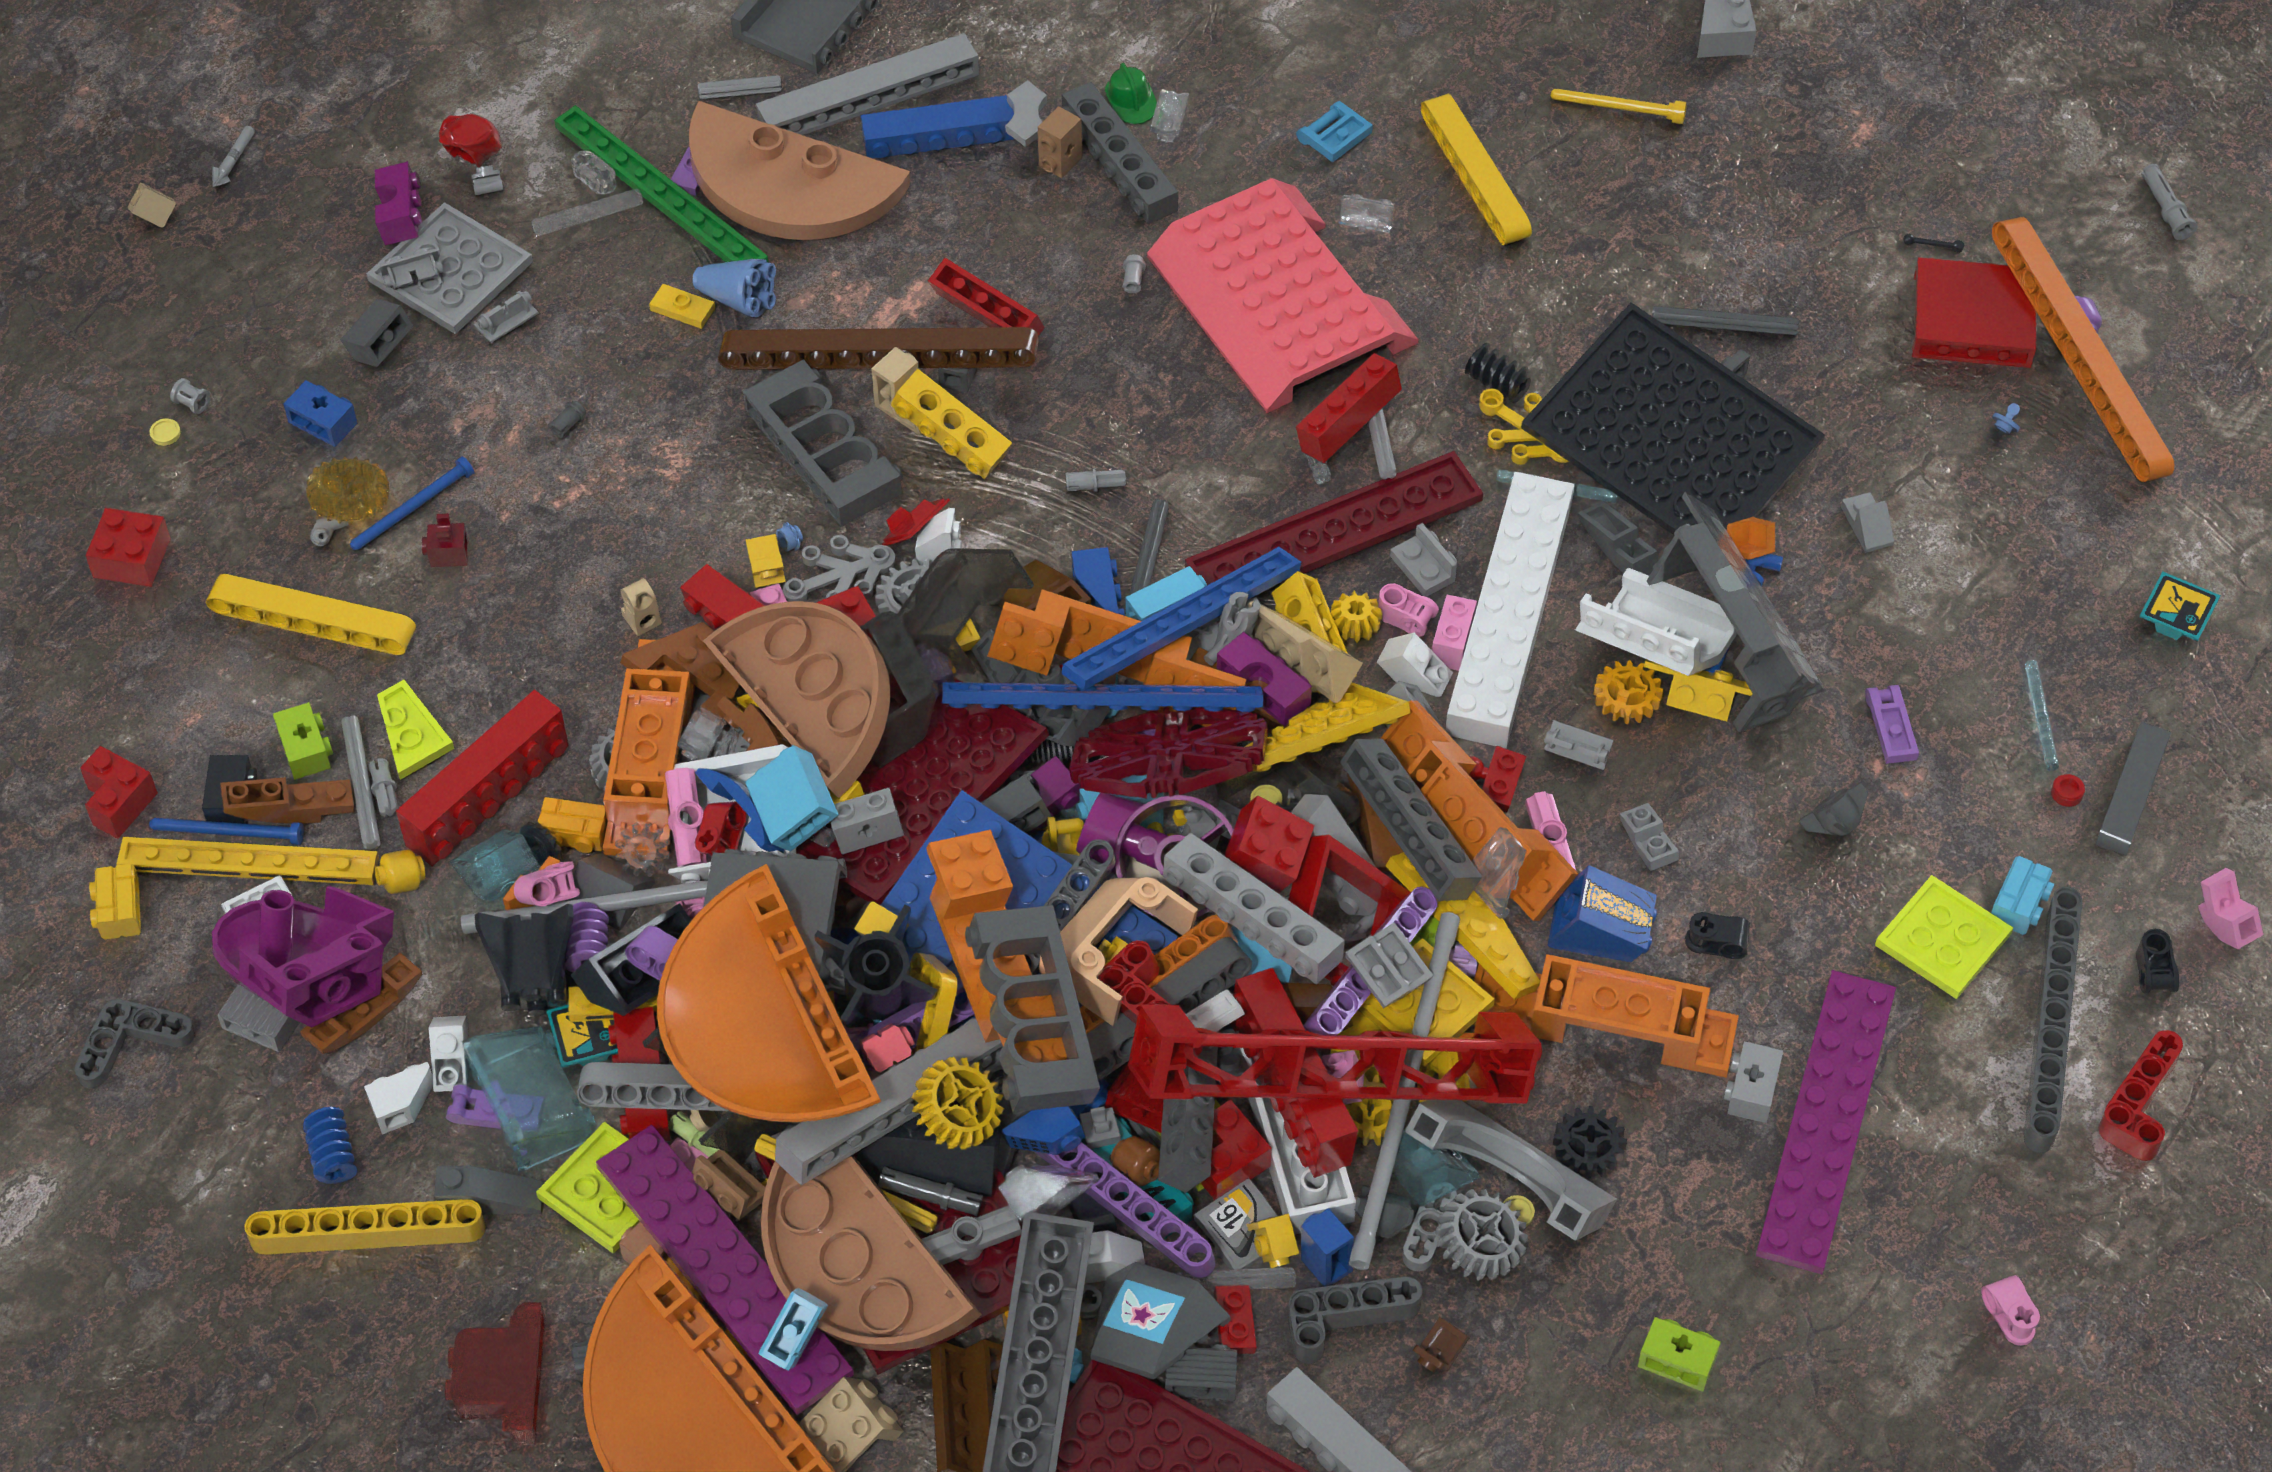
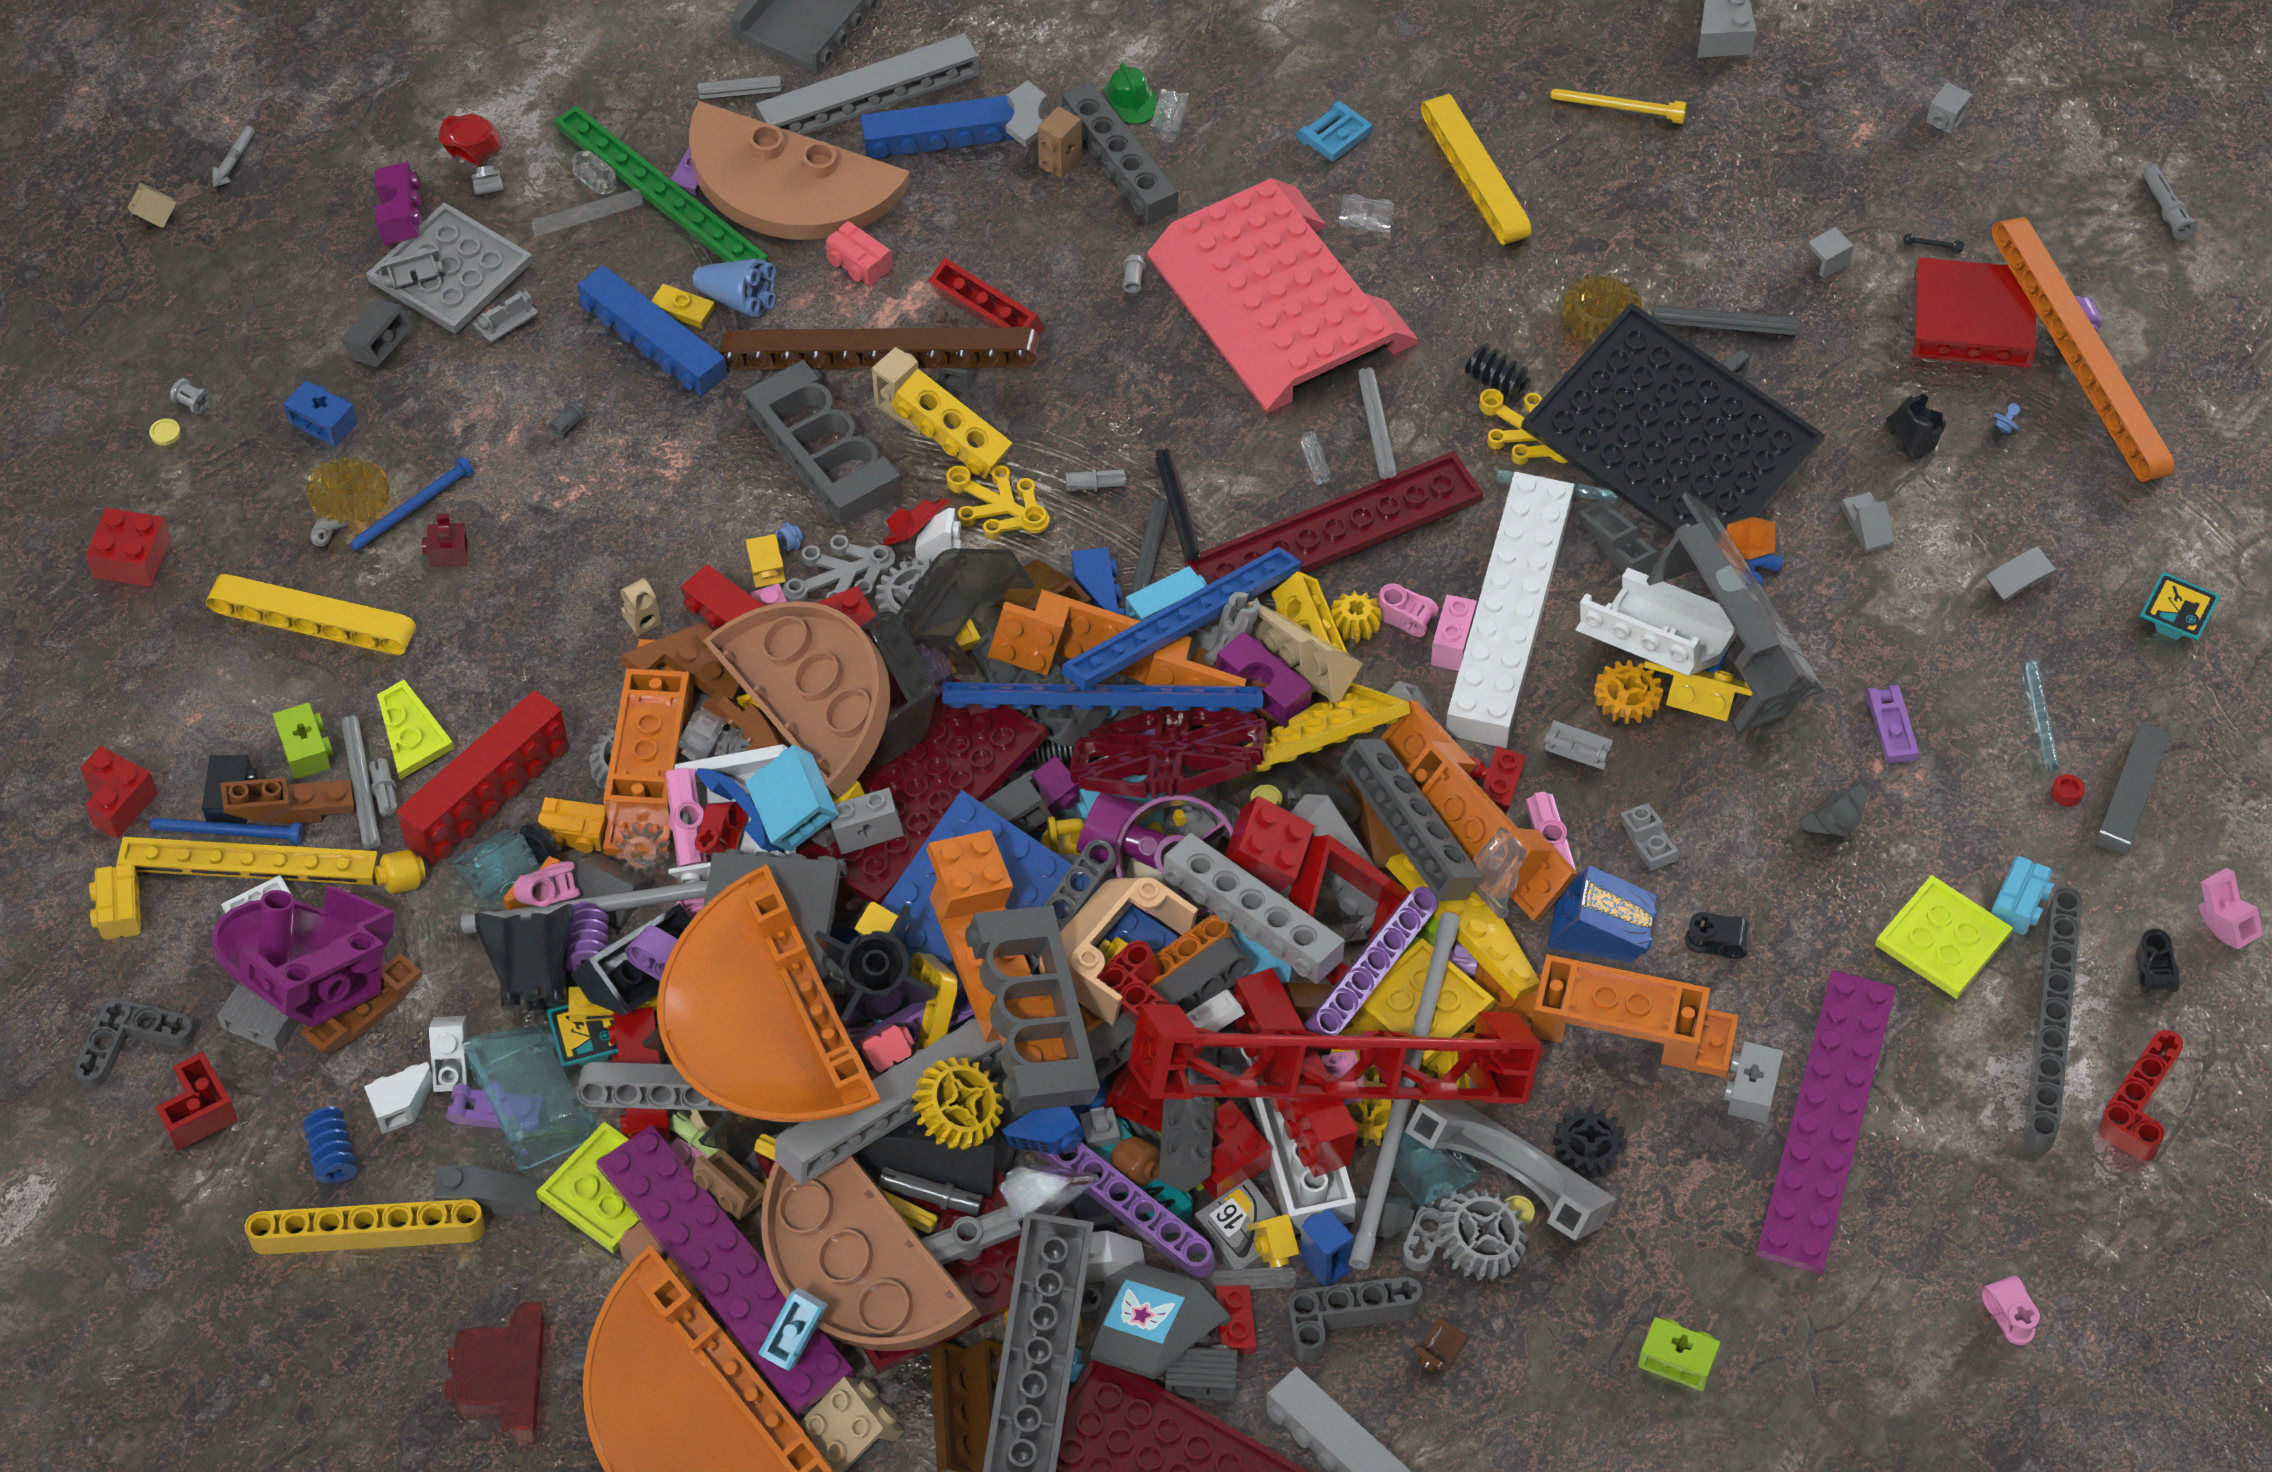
red brick [1296,353,1402,463] -> none
light grey slope [1344,922,1433,1009] -> none
white slope [1377,633,1453,697] -> none
light grey bracket [1390,523,1458,597] -> none
none -> red brick [156,1051,238,1151]
none -> blue brick [577,265,727,397]
none -> coral brick [826,221,893,287]
none -> yellow plant [946,465,1050,540]
none -> black axle [1155,448,1201,562]
none -> clear yellow gear [1562,272,1642,343]
none -> light grey panel [1808,227,1854,279]
none -> black hair [1886,394,1946,458]
none -> light grey brick [1926,82,1972,134]
none -> light grey slope [1986,546,2056,603]

